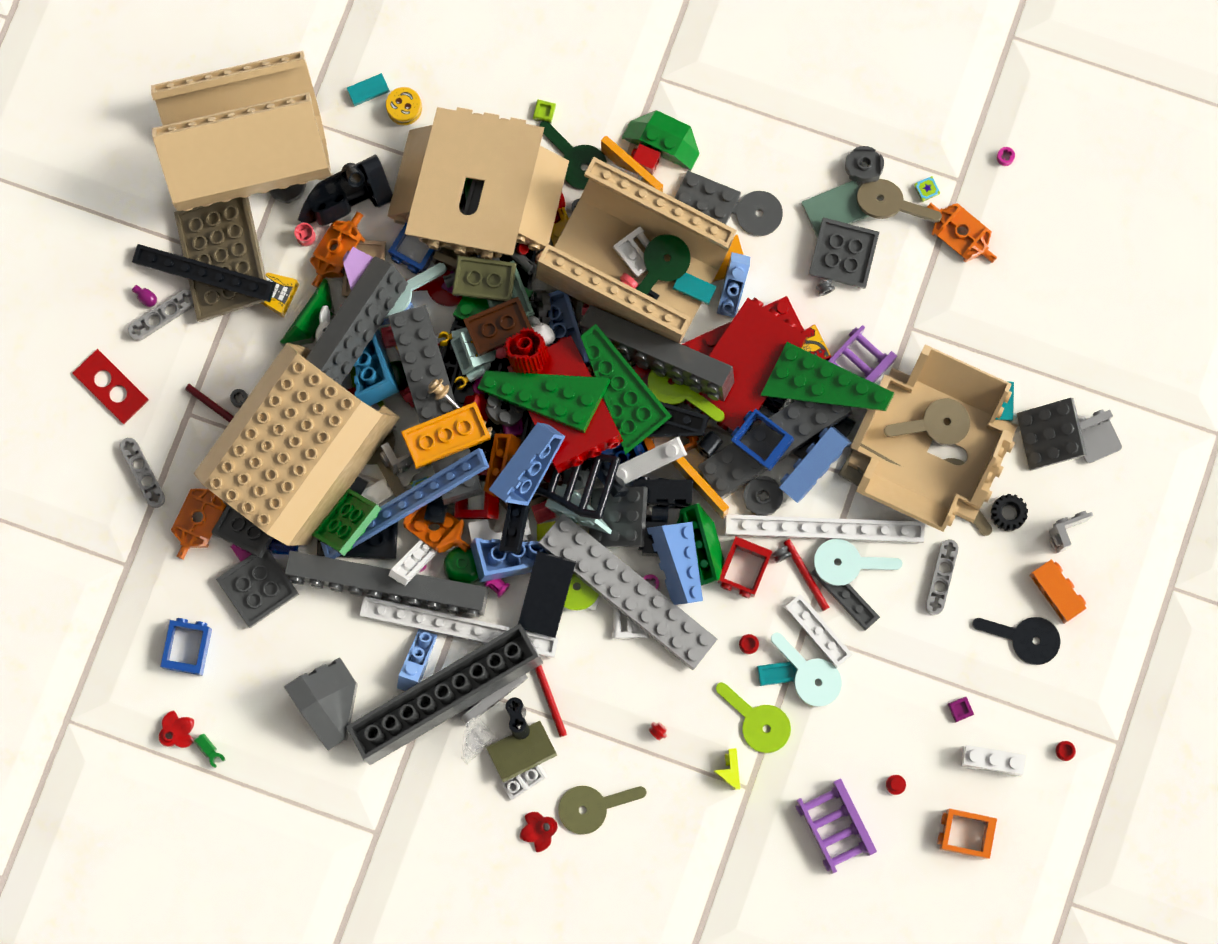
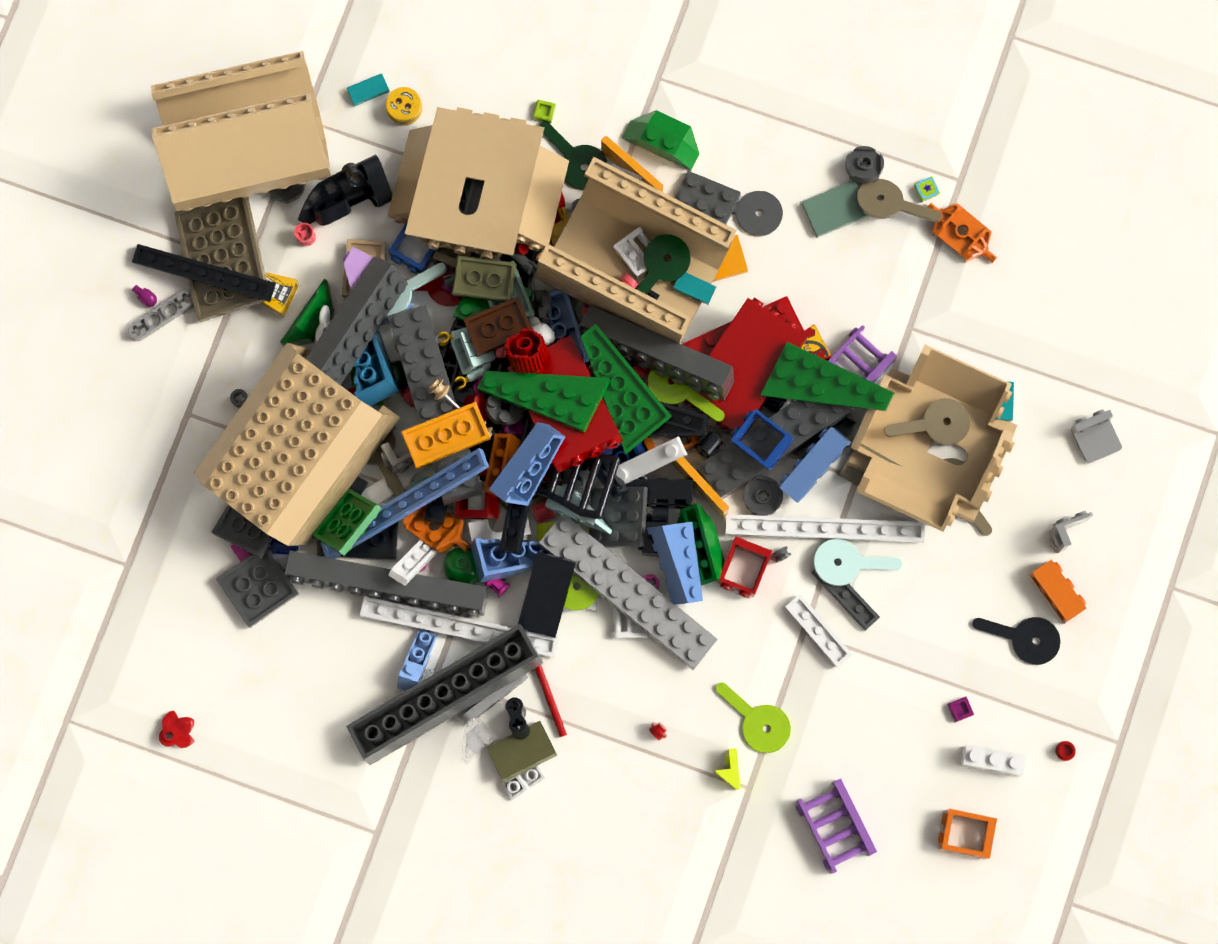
red piece [72,349,149,424] -> none
light grey beam [120,438,165,508] -> none
blue window [160,618,212,676] -> none
orange plate [171,488,227,560] -> none
dark red bar [185,384,234,423] -> none
green bar [194,733,226,768] -> none
dark grey panel [284,657,358,751] -> none
orange plate [309,211,365,288] -> none
coral tile [381,326,396,348] -> none
red plate [520,812,558,852] -> none
olive piece [559,786,647,835] -> none
red brick [631,144,661,175] -> none
light blue slope [717,252,751,318] -> none
red plate [739,634,759,654] -> none
teal tile [757,661,797,686] -> none
light aqua piece [771,632,842,707] -> none
red bar [783,539,830,611] -> none
dark grey plate [808,217,880,289] -> none
dark grey bush [815,280,835,296] -> none
red plate [886,775,906,795] -> none
light grey beam [926,539,959,615] -> none
black tyre [990,494,1028,531] -> none
dark pink bush [997,147,1015,166] -> none
dark grey plate [1017,397,1087,471] -> none

